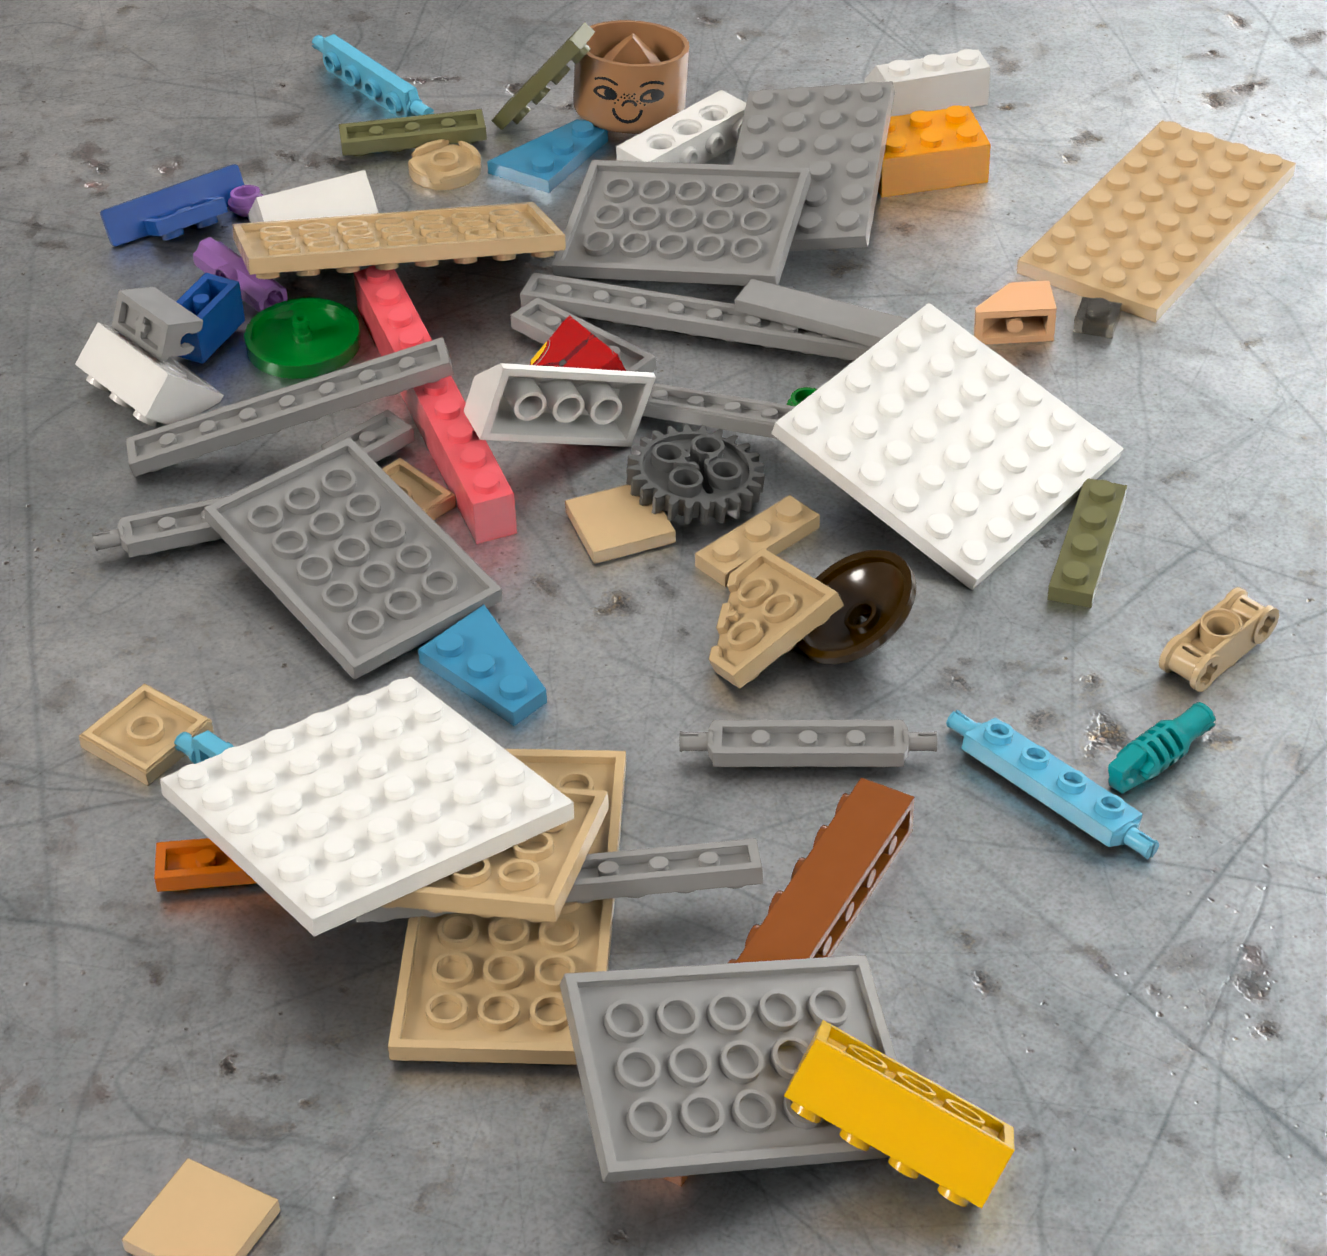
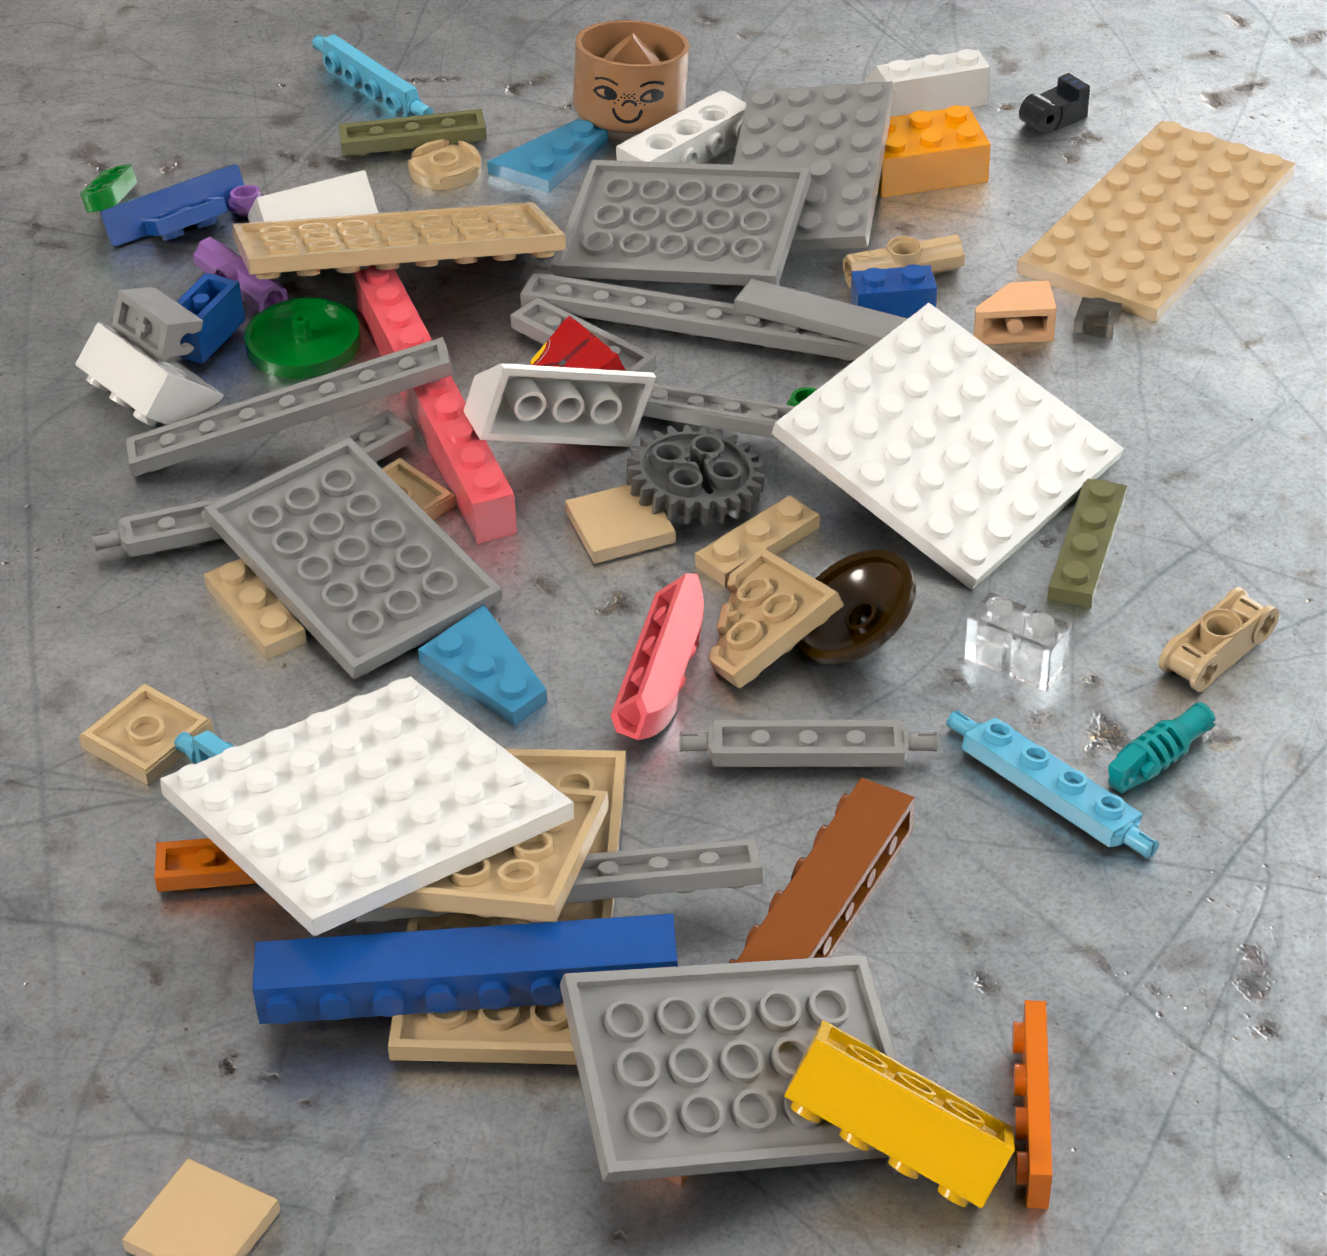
olive plate [491,22,595,130] -> none
none -> green beam [80,164,137,213]
none -> tan plate [204,558,307,660]
none -> blue brick [252,914,678,1024]
none -> coral brick [610,573,704,740]
none -> tan piece [843,234,965,290]
none -> blue brick [851,264,937,319]
none -> clear piece [965,592,1072,691]
none -> orange plate [1012,1000,1053,1209]
none -> black leg [1019,73,1090,134]

